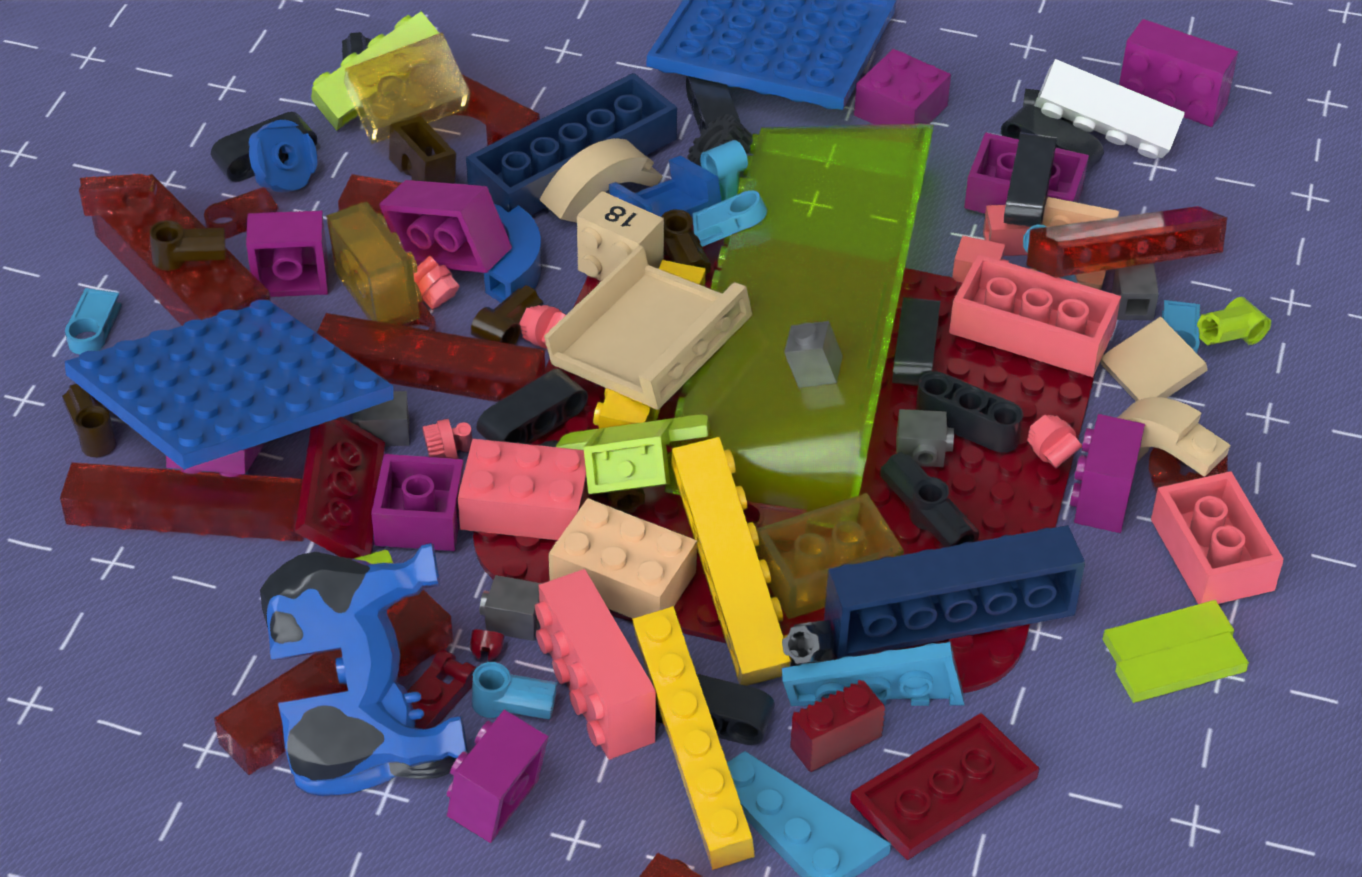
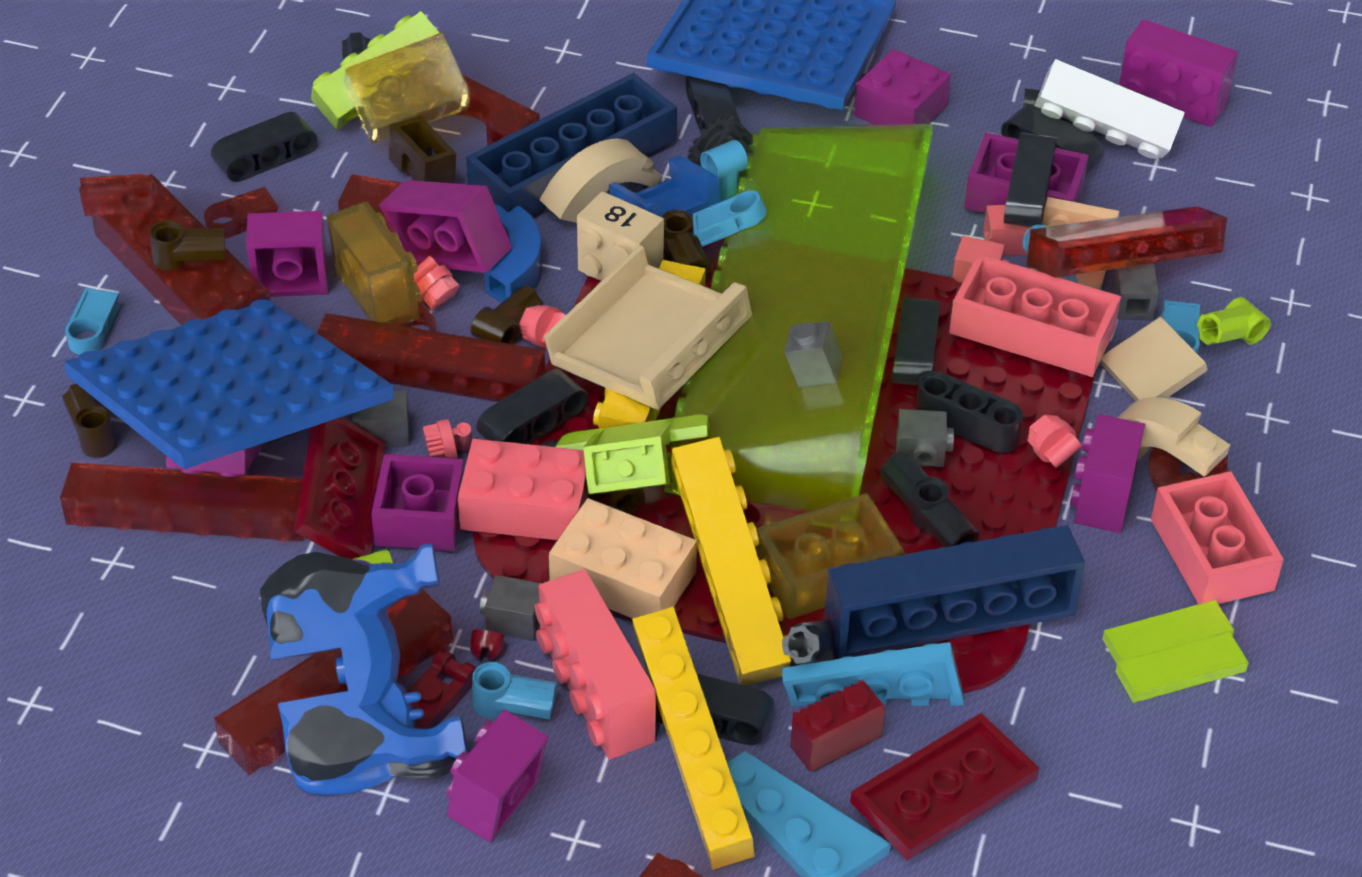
blue plate [249,120,318,193] -> none

